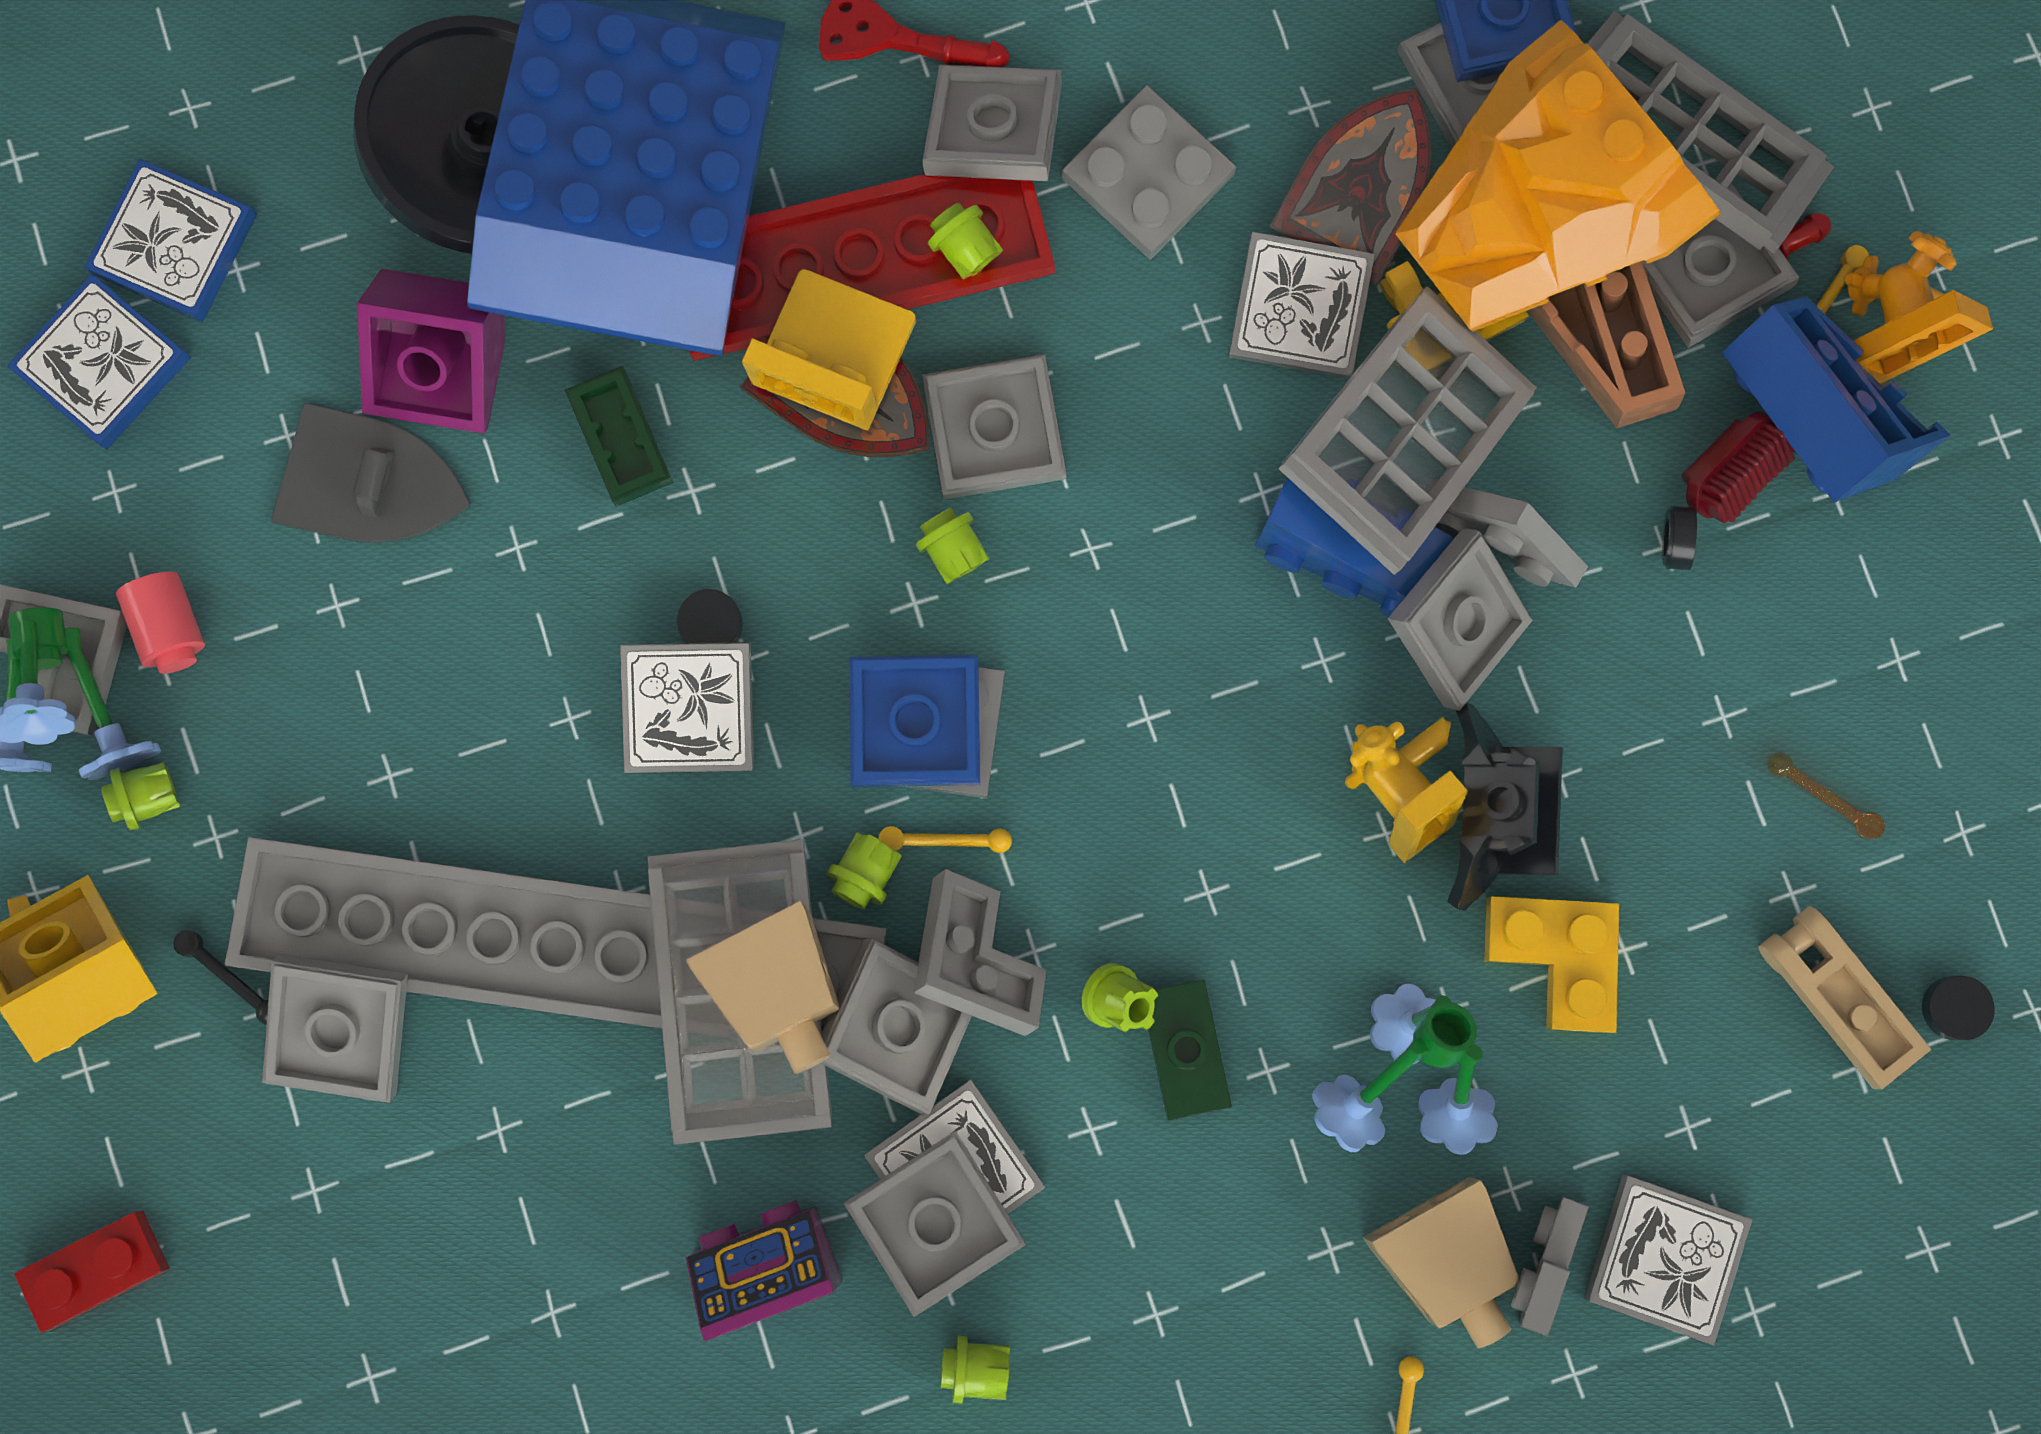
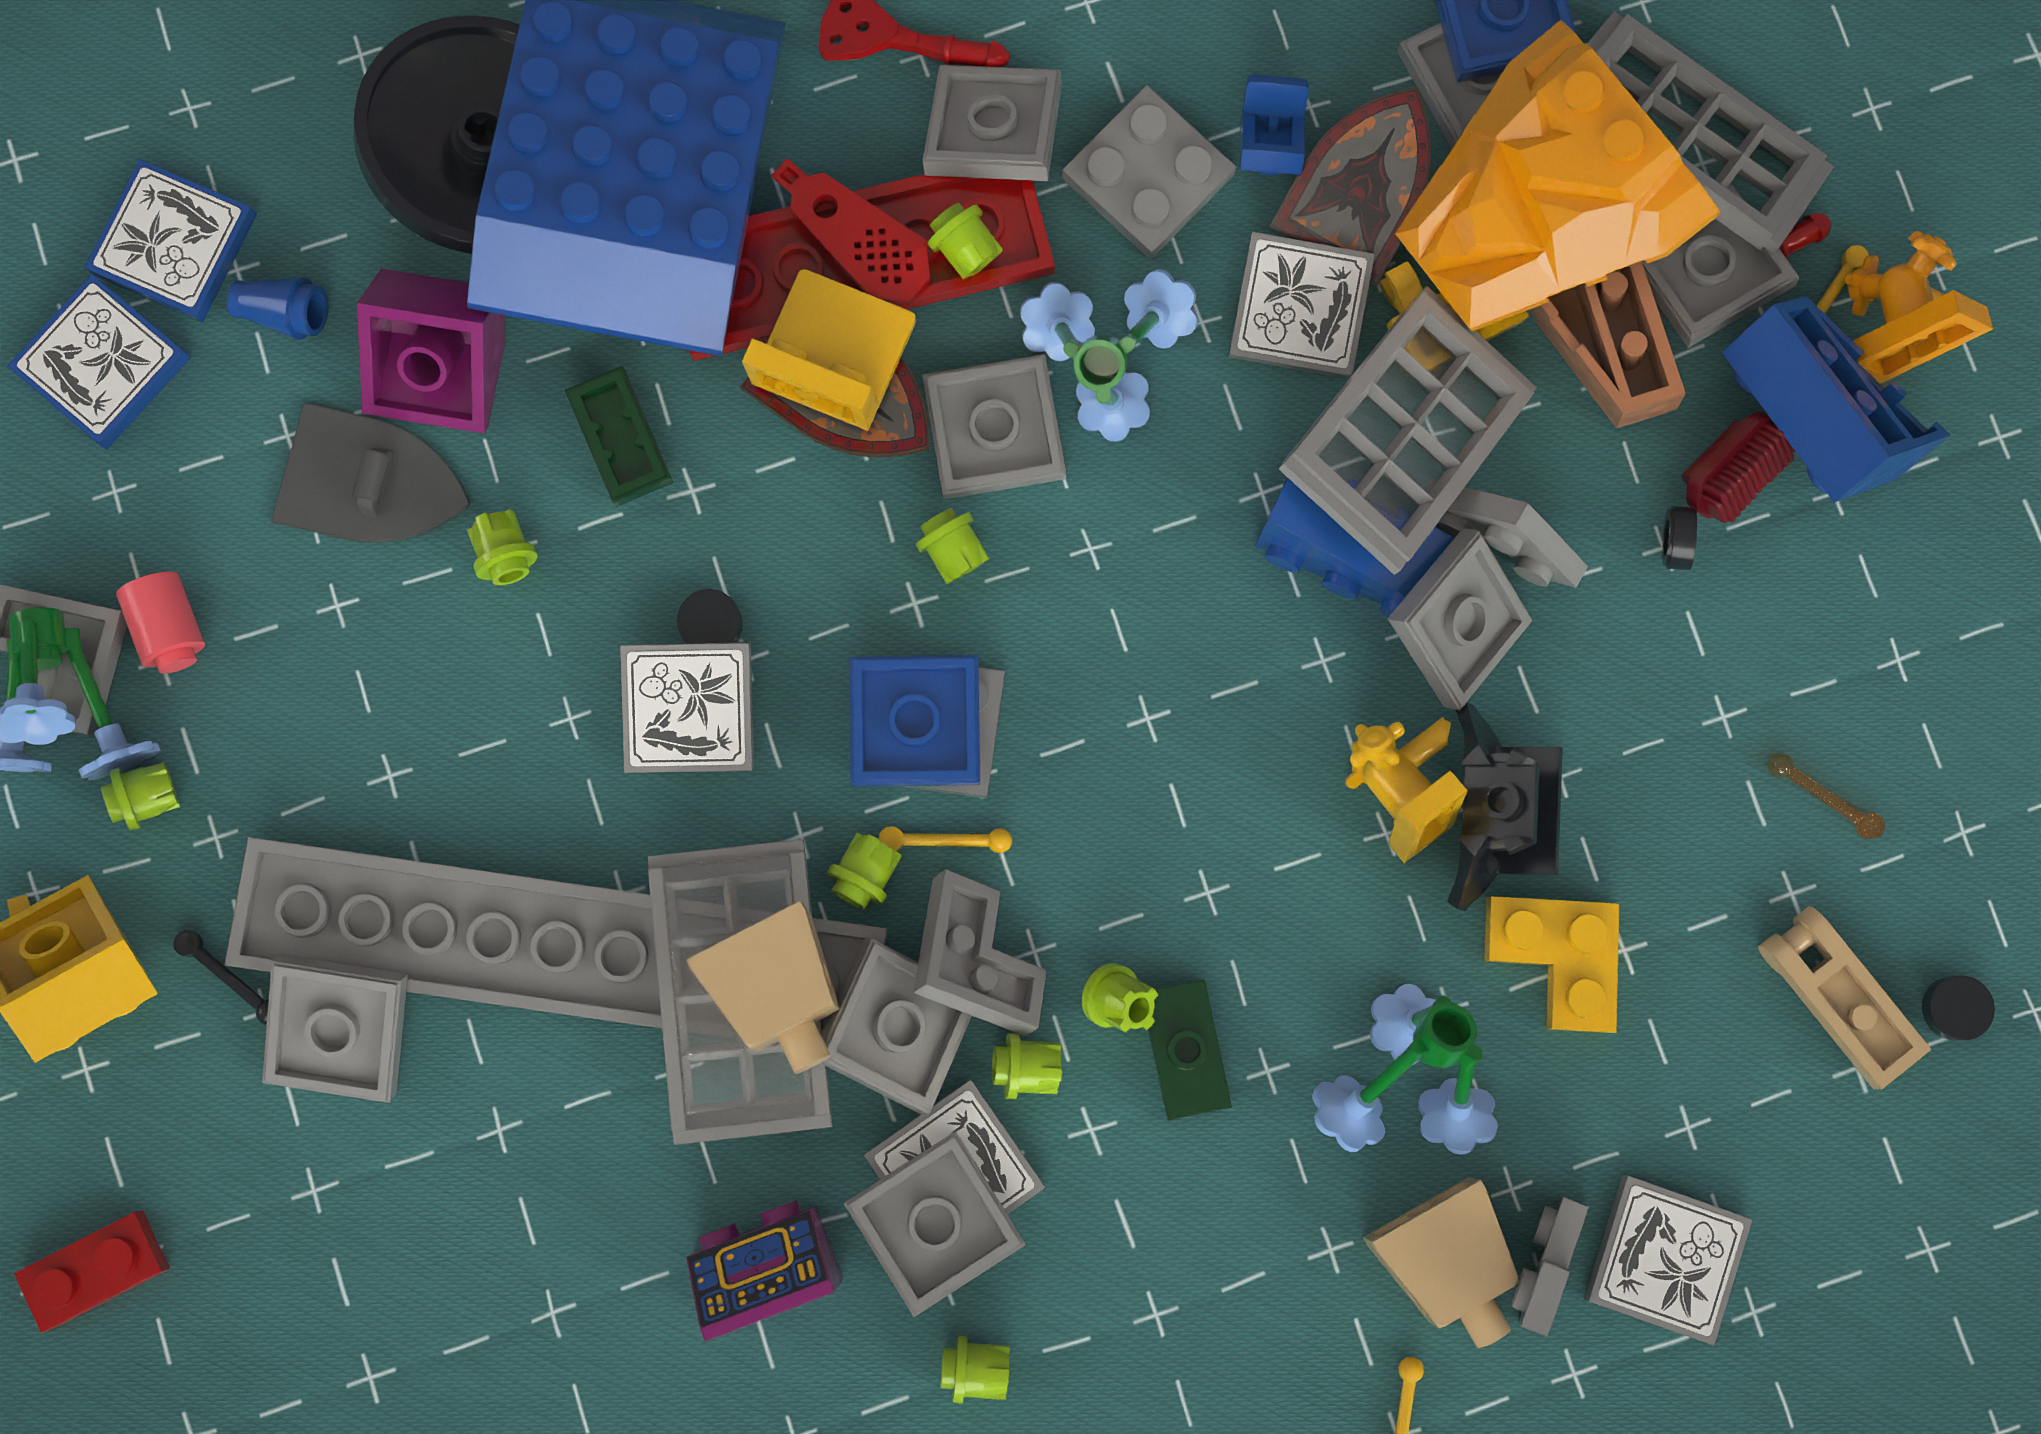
none -> blue cone [227,277,328,340]
none -> lime hose [467,509,538,586]
none -> red piece [771,158,930,305]
none -> lime hose [992,1033,1062,1099]
none -> light blue plant [1020,269,1199,442]
none -> blue bracket [1240,75,1309,175]

